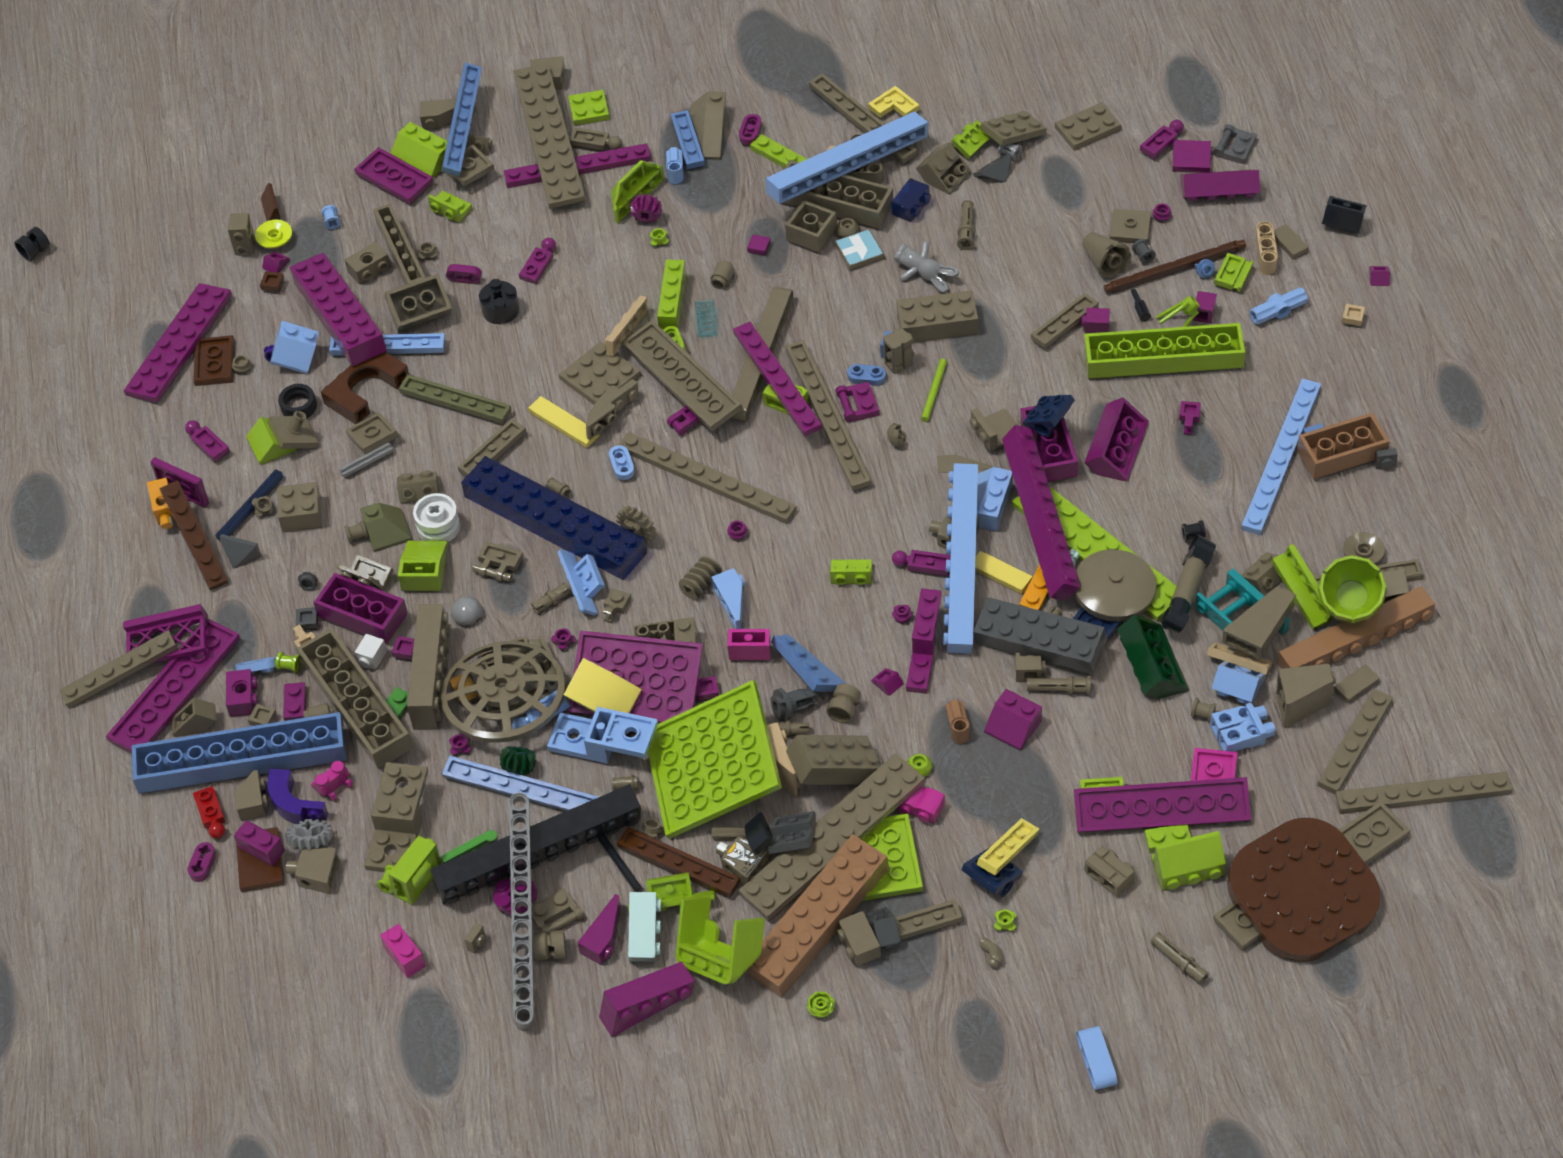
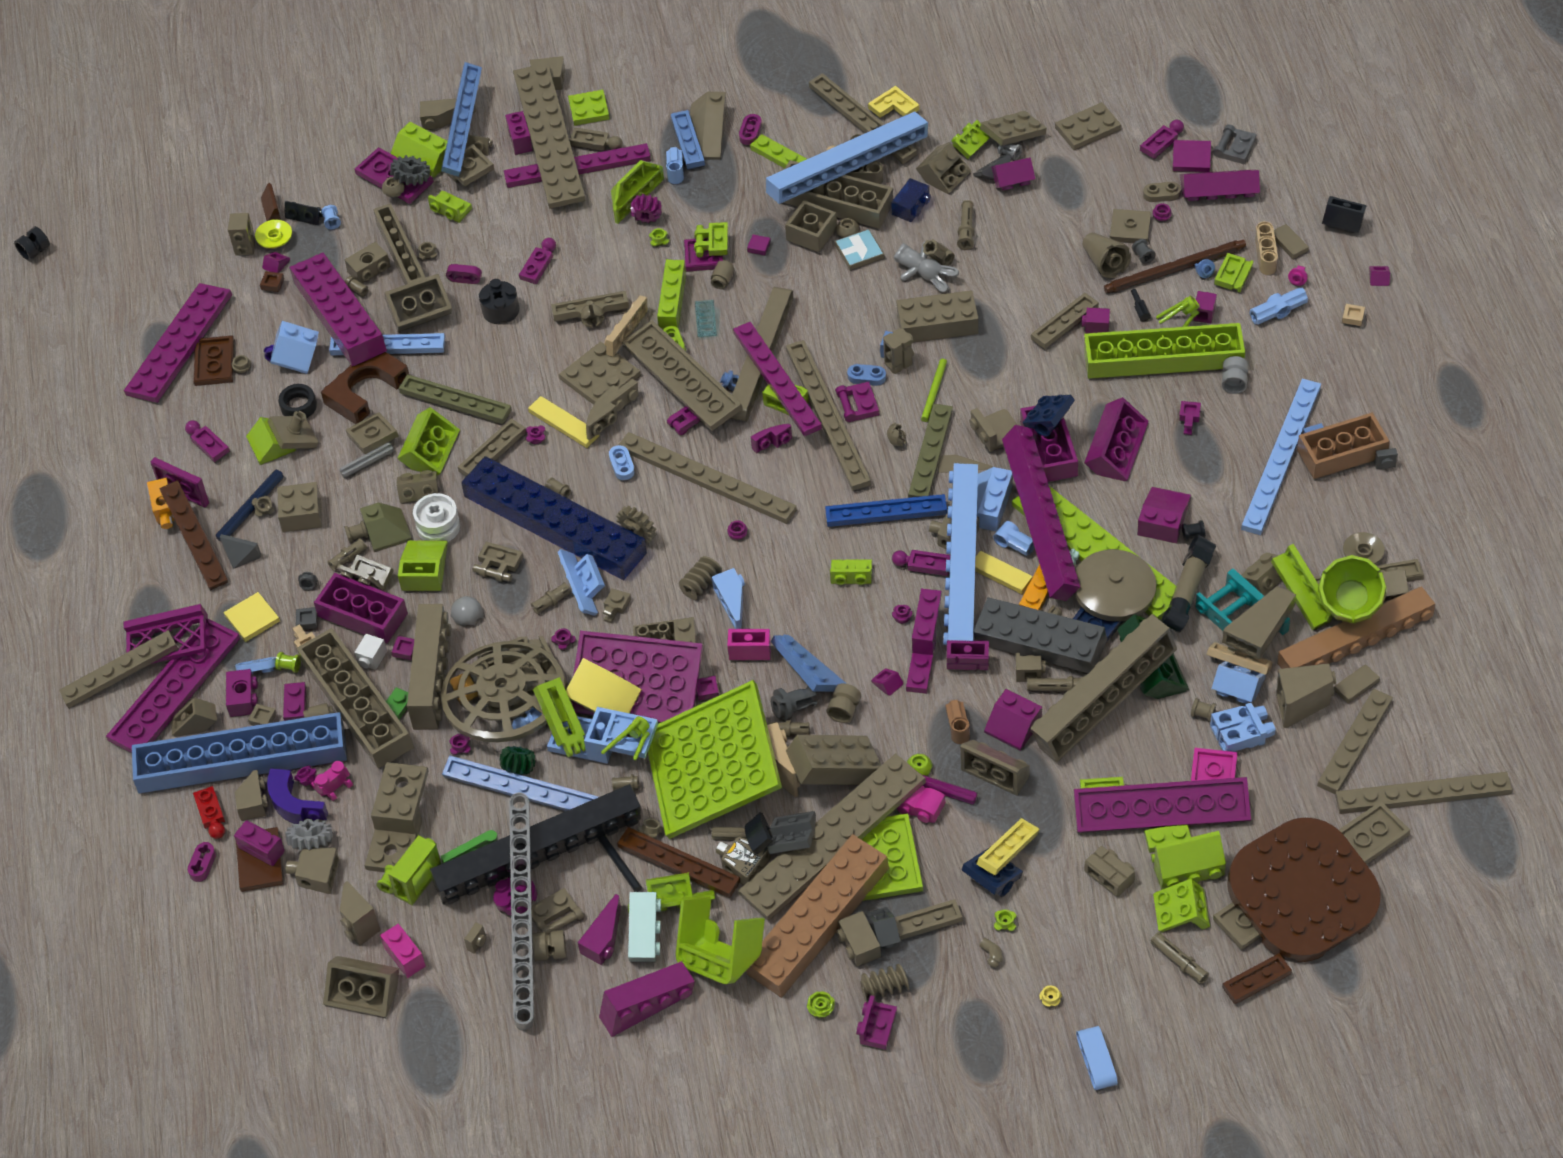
none -> light yellow tile [224,592,280,642]
none -> black hinge [285,201,323,225]
none -> magenta plate [294,766,317,786]
none -> dark tan slope [323,956,399,1017]
none -> dark tan pin [327,539,367,571]
none -> dark tan slope [339,881,381,946]
none -> dark tan pin [345,276,369,297]
none -> dark tan plate [382,177,405,197]
none -> dark grey gear [390,155,430,186]
none -> lime slope [397,407,460,475]
none -> magenta brick [505,111,533,155]
none -> magenta plate [526,425,545,444]
none -> lime hinge [533,677,586,757]
none -> dark tan plate [551,291,629,328]
none -> lime plant [601,716,650,760]
none -> magenta tile [684,238,723,272]
none -> lime plate [694,222,728,257]
none -> medium blue plate [720,370,739,391]
none -> magenta slope [751,424,792,454]
none -> blue plate [825,494,947,527]
none -> magenta bracket [856,995,897,1050]
none -> dark tan piece [860,964,909,1002]
none -> olive plate [908,403,953,498]
none -> magenta axle [921,774,977,804]
none -> dark tan piece [923,239,955,266]
none -> magenta brick [947,640,989,670]
none -> dark tan slope [960,740,1030,796]
none -> magenta brick [991,157,1035,191]
none -> light blue piece [993,521,1035,556]
none -> dark tan brick [1030,614,1177,763]
none -> light yellow plate [1039,985,1062,1007]
none -> magenta slope [1137,487,1191,544]
none -> dark tan plate [1143,182,1181,202]
none -> lime bracket [1153,878,1210,932]
none -> light grey wheel [1222,356,1248,394]
none -> reddish brown plate [1222,953,1292,1004]
none -> dark pink plate [1288,265,1308,286]

